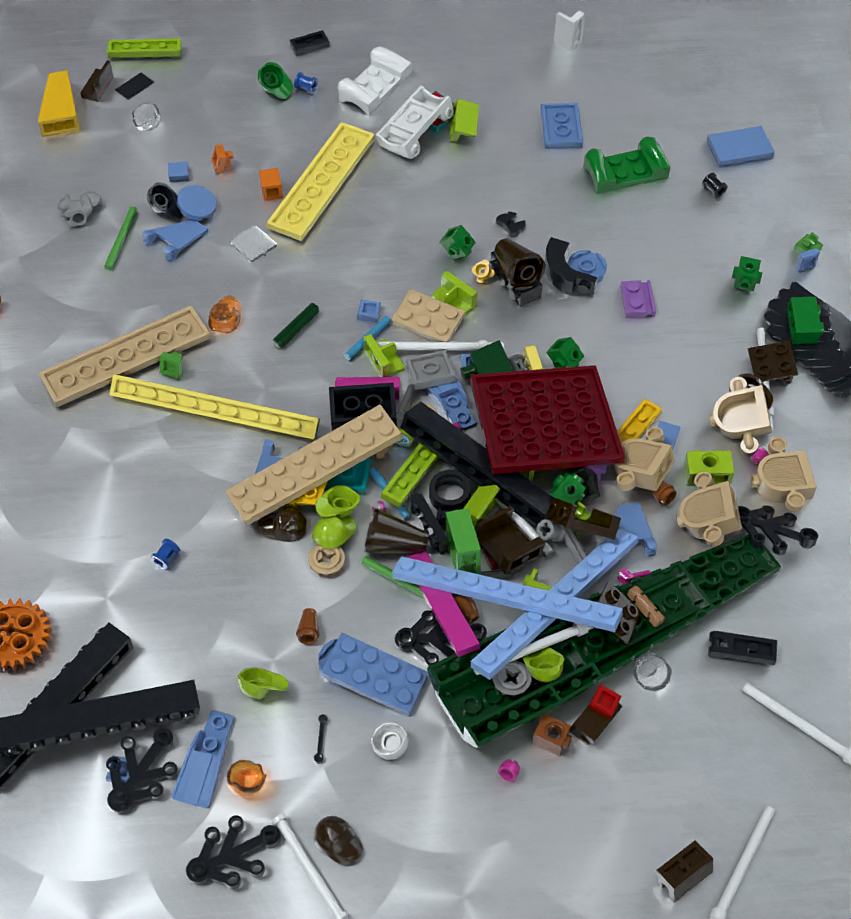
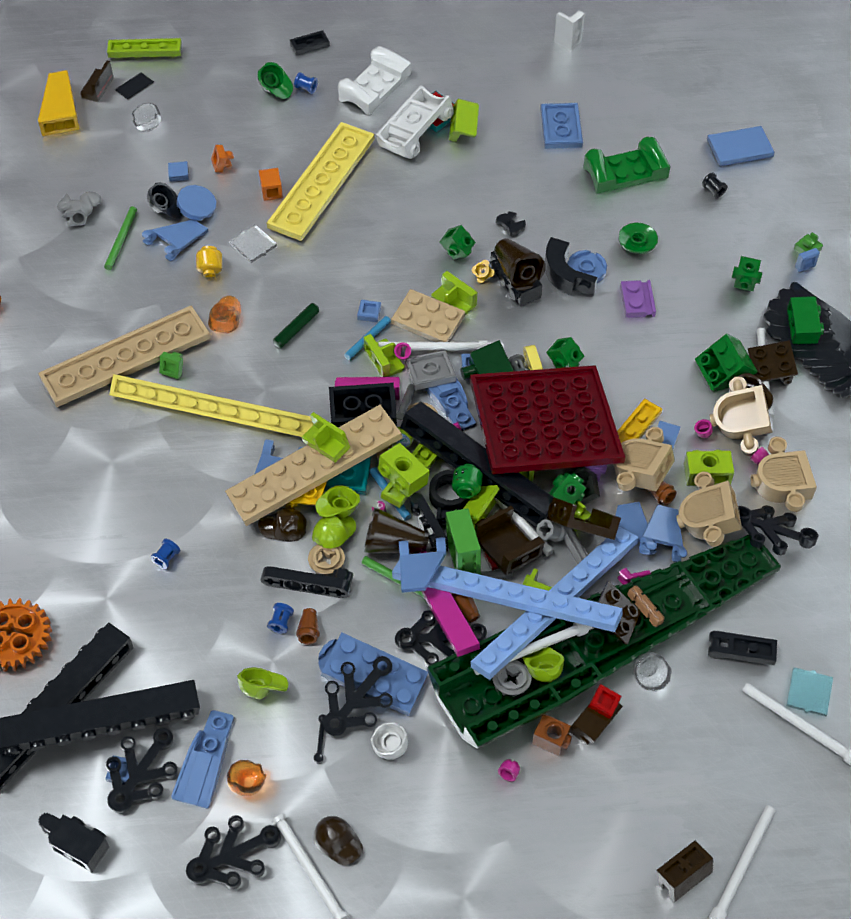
none -> black hinge [38,812,110,873]
none -> yellow head [196,246,222,277]
none -> black beam [260,566,354,598]
none -> blue bush [267,603,294,634]
none -> lime panel [302,412,350,463]
none -> black plant [323,656,393,736]
none -> lime brick [378,443,430,497]
none -> dark pink hinge [394,342,412,360]
none -> medium blue flag [399,537,446,593]
none -> green head [452,464,483,499]
none -> green dish [618,222,658,254]
none -> medium blue flag [639,505,687,562]
none -> dark pink hinge [694,419,713,439]
none -> green slope [695,333,758,392]
none -> clear light blue piece [786,667,833,717]

